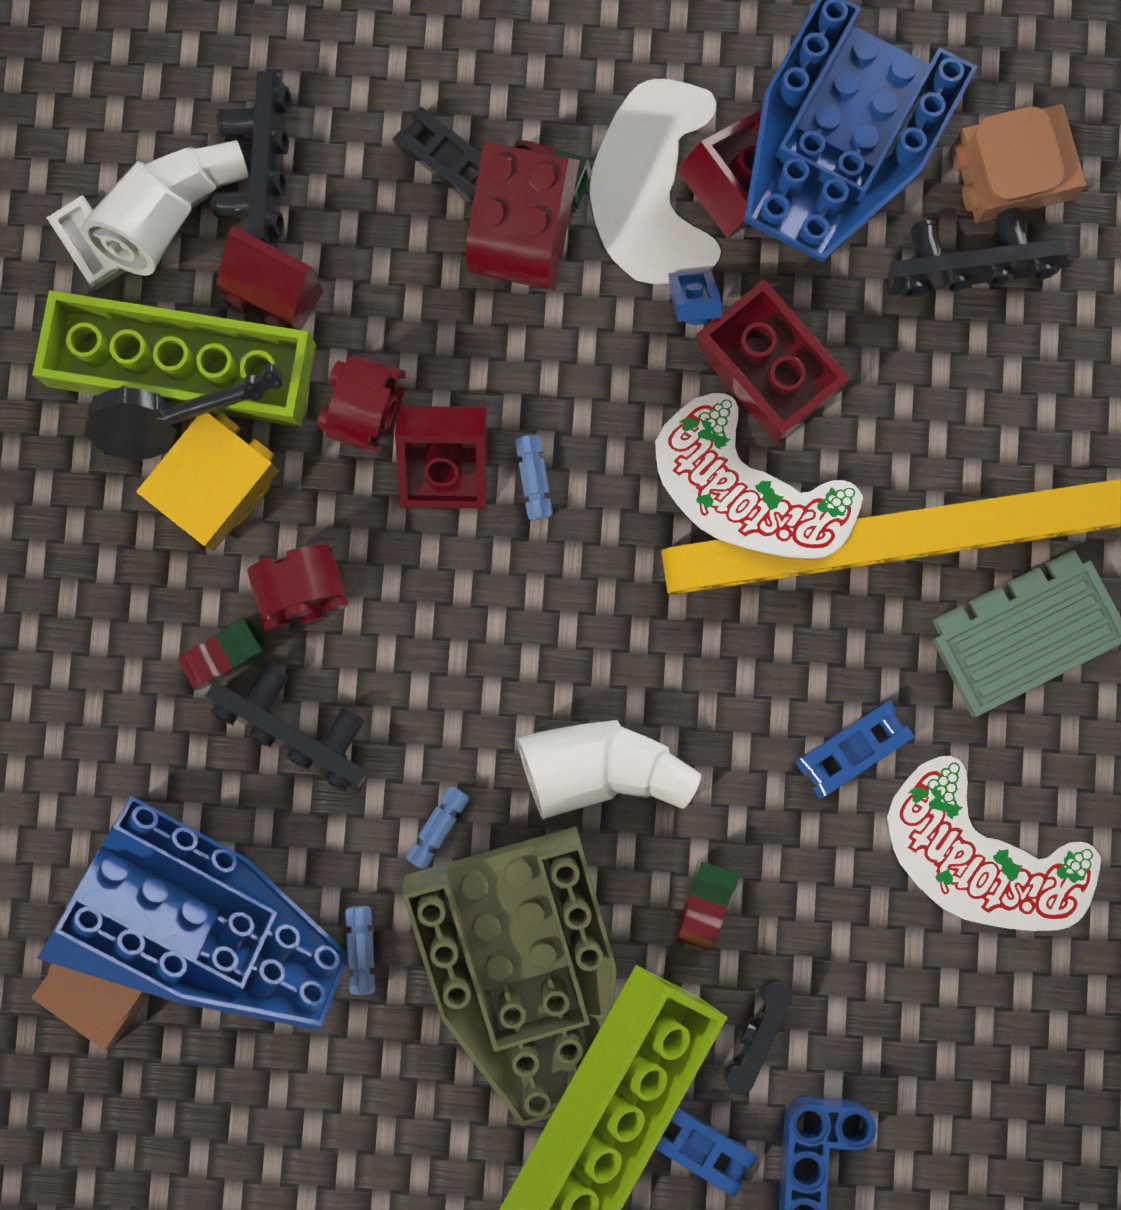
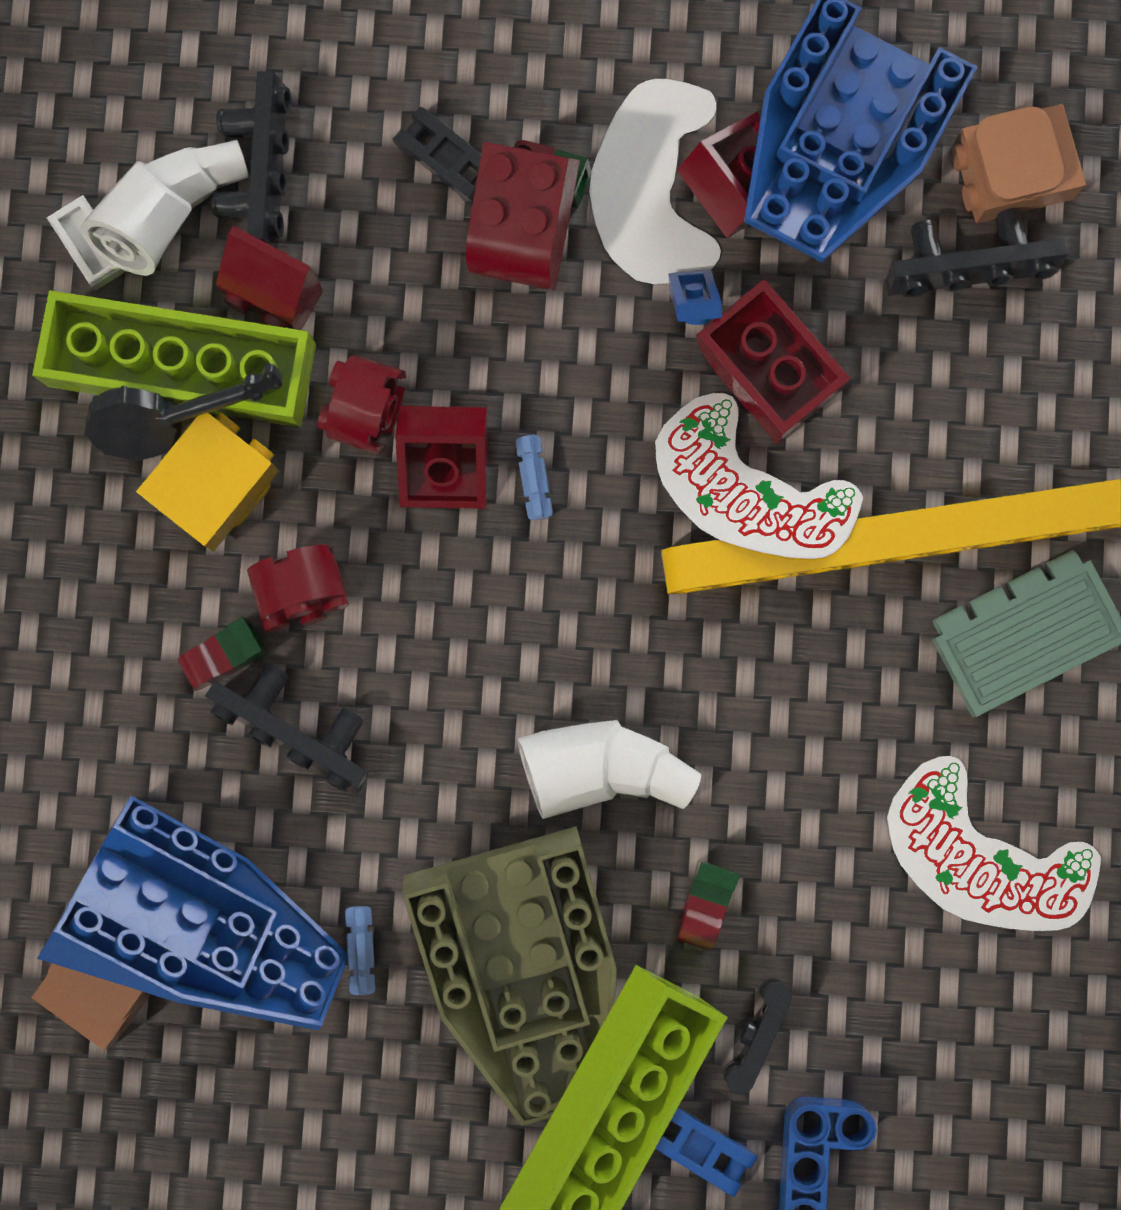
medium blue axle [406,786,469,869] -> none
blue plate [795,699,915,799] -> none

